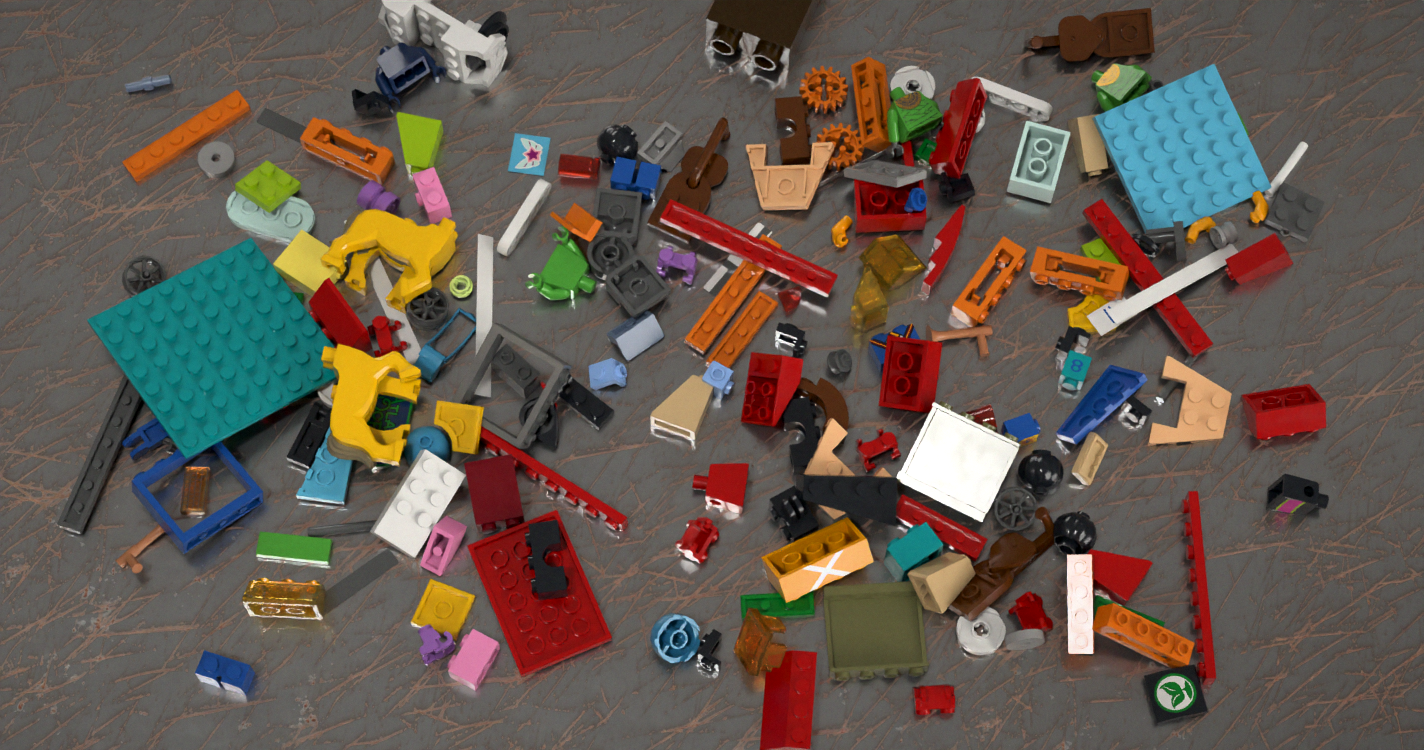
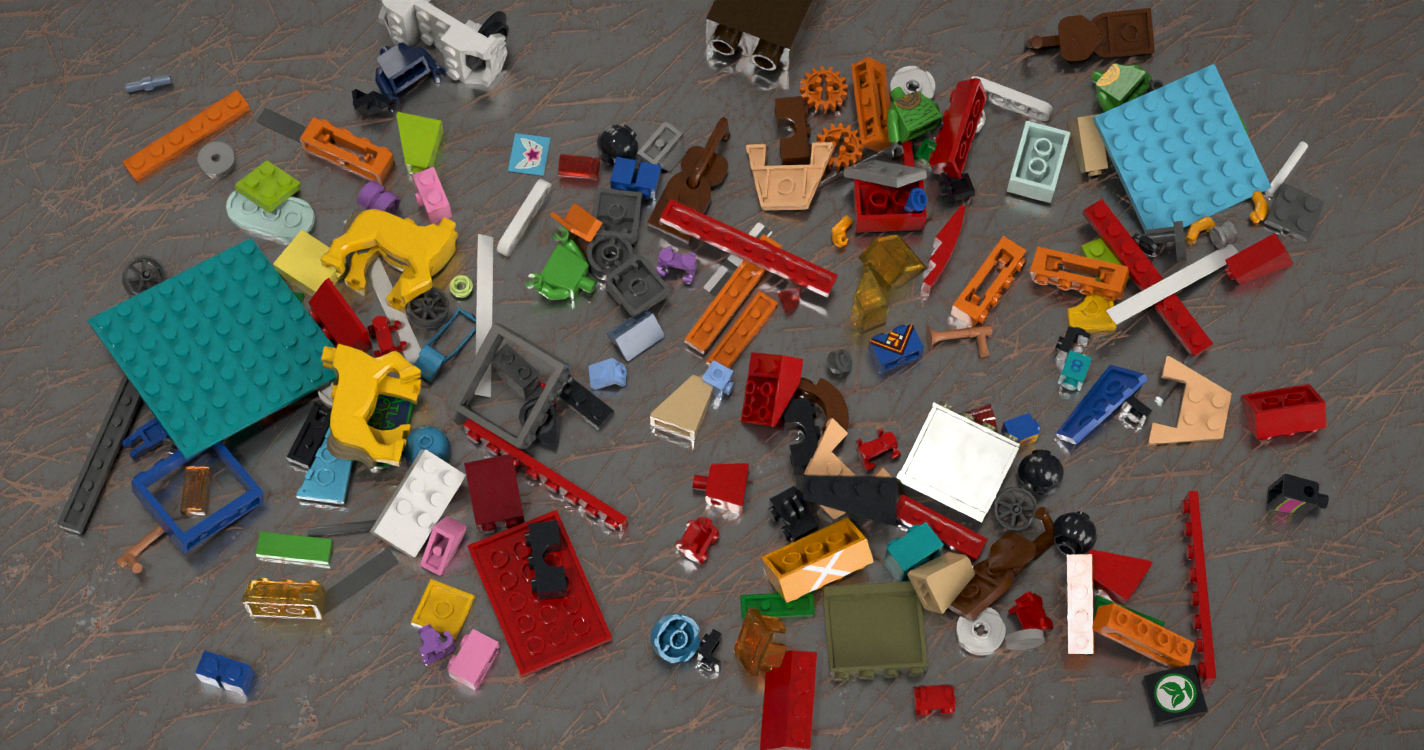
yellow tile [434,400,484,454] -> none
black bracket [775,322,808,358] -> none
red slope [878,336,942,413] -> none
tan plate [1071,432,1108,485] -> none
white sticker [1087,296,1137,336] -> none

